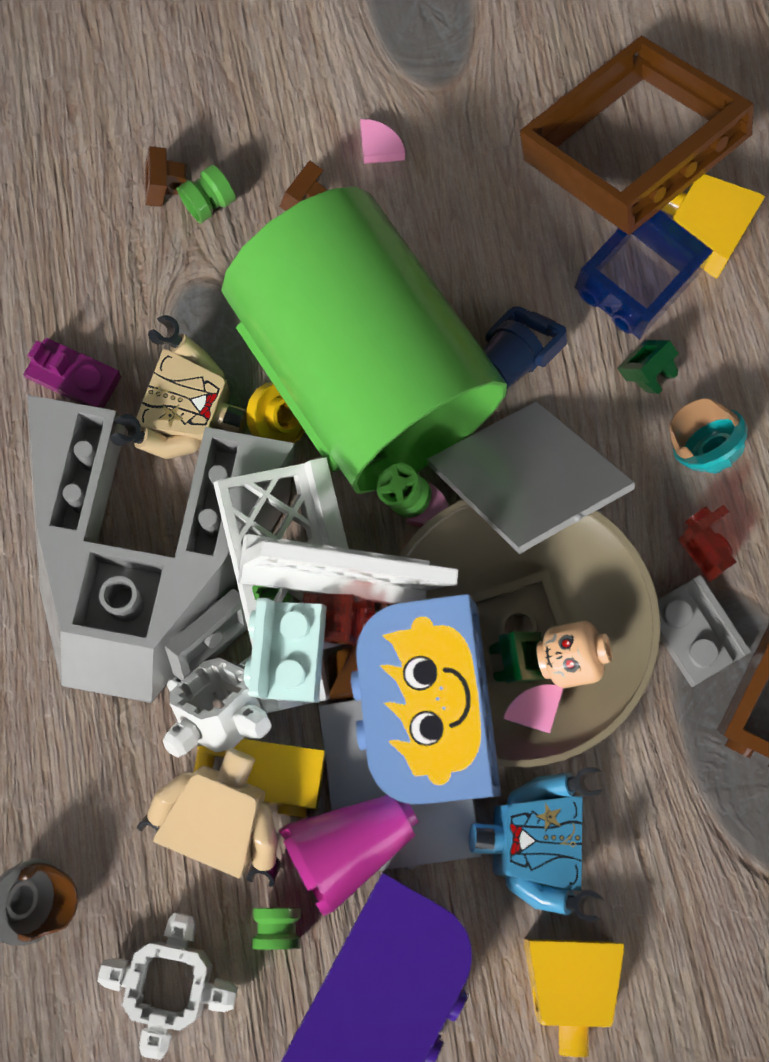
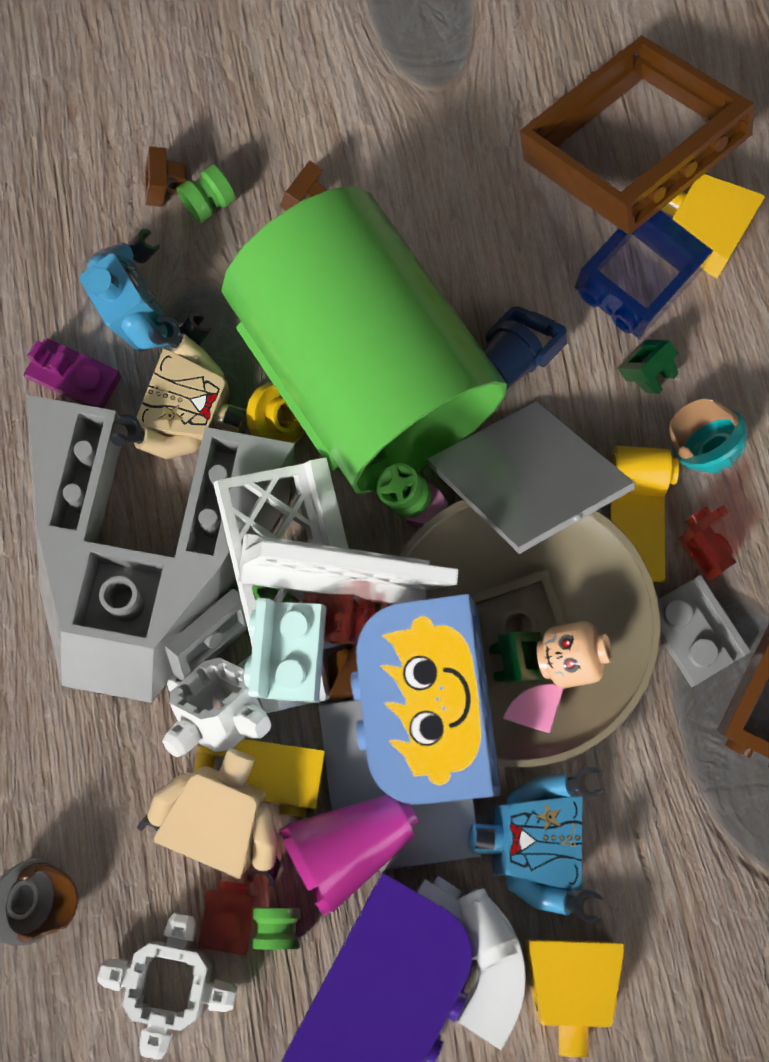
bright pink tile [360,119,405,164] -> none
none -> dark azure torso [79,229,211,352]
none -> clear red bracket [198,880,257,956]
none -> white arch [416,876,525,1050]
none -> white cone [458,888,518,970]
none -> yellow door [610,445,679,582]

